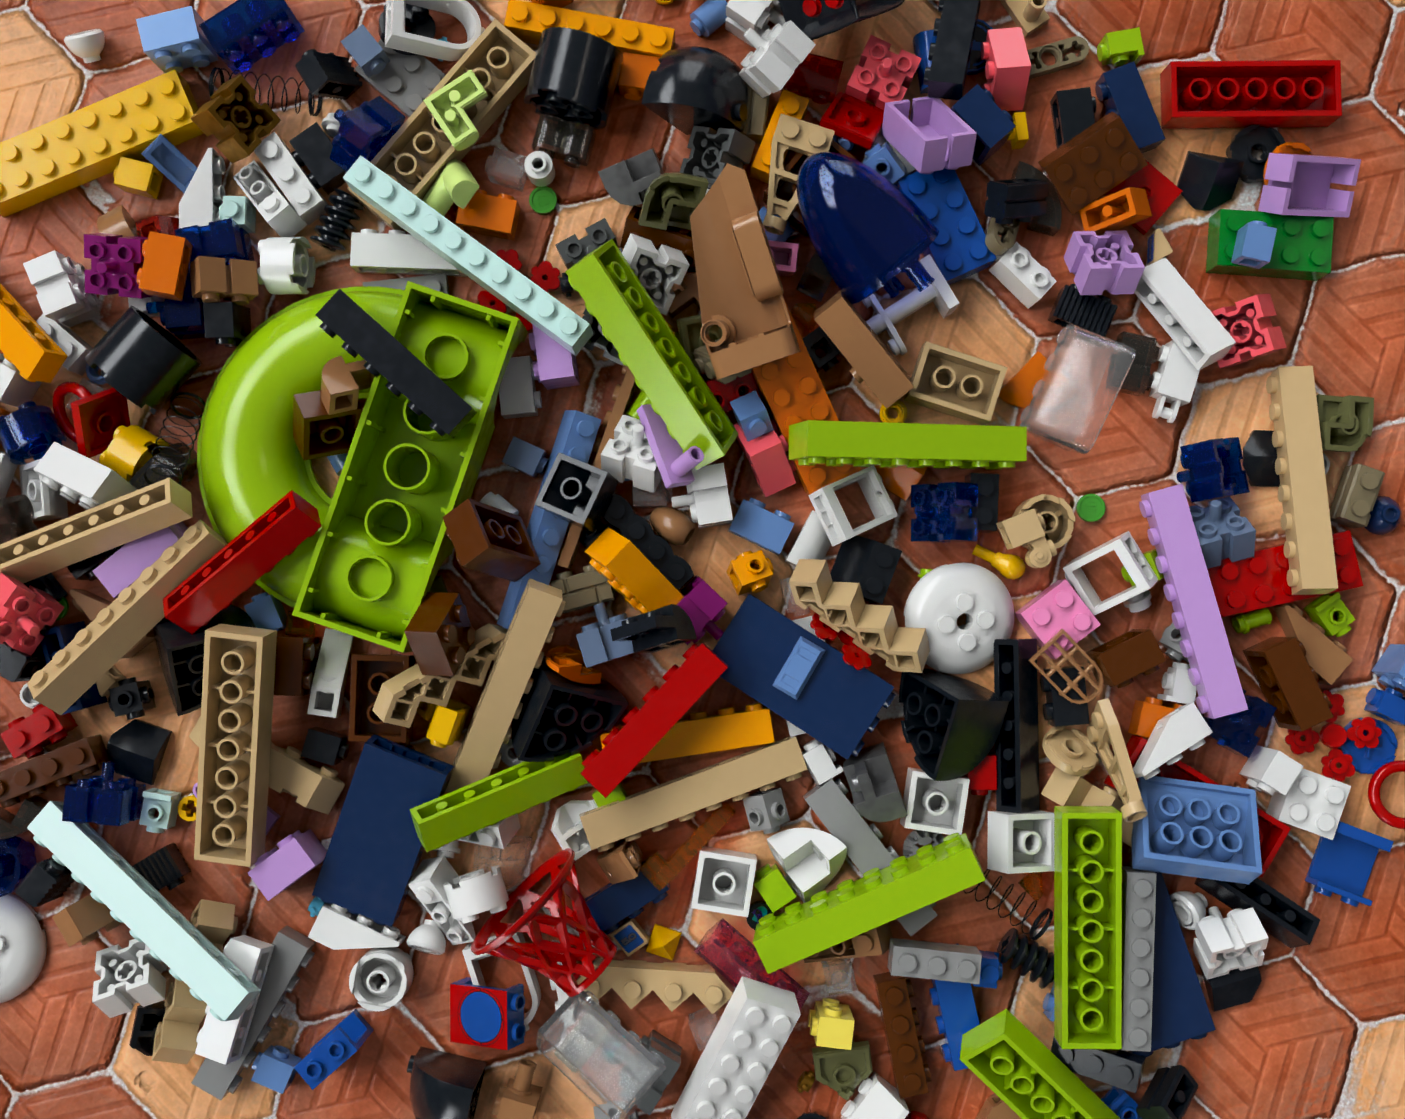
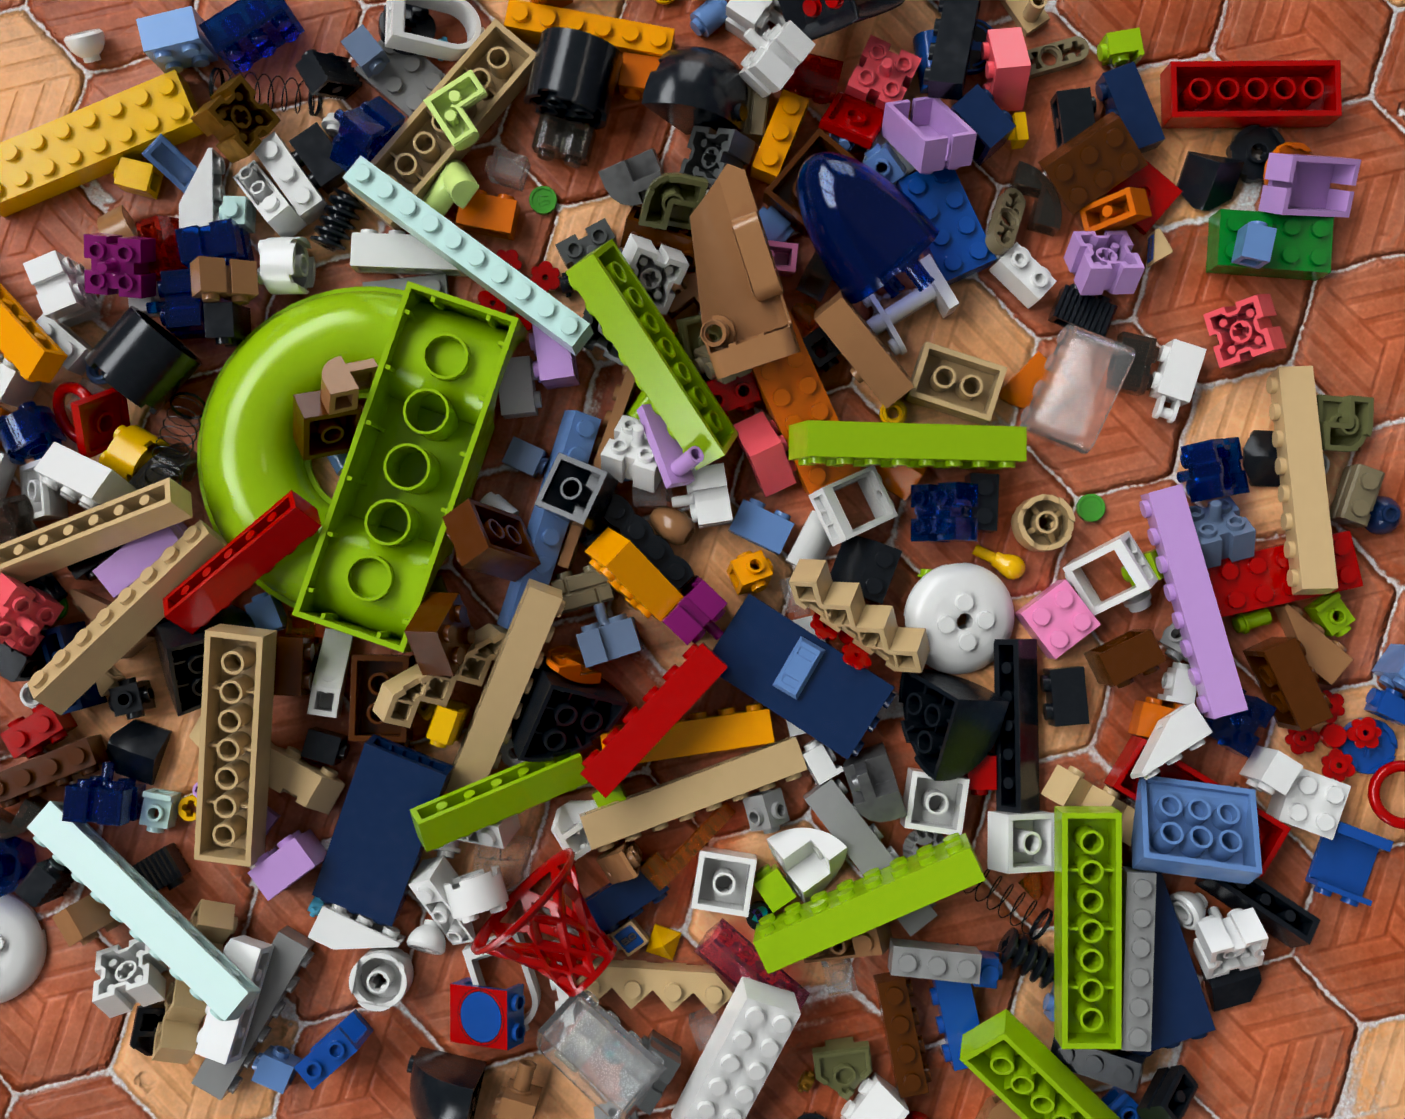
orange brick [137,231,193,301] -> none
black brick [316,289,477,439] -> none
white brick [524,151,555,187] -> none
black brick [610,604,697,653] -> none
medium blue brick [730,390,774,442] -> none
tan plate [763,113,835,235] -> none
light yellow brick [808,998,855,1050] -> none
black brick [984,178,1049,224] -> none
tan brick [996,508,1057,568] -> none
medium nougat window [1028,629,1103,704] -> none
tan tile [1042,726,1099,776] -> none
tan plate [1087,698,1148,822] -> none
white brick [1134,257,1236,371] -> none

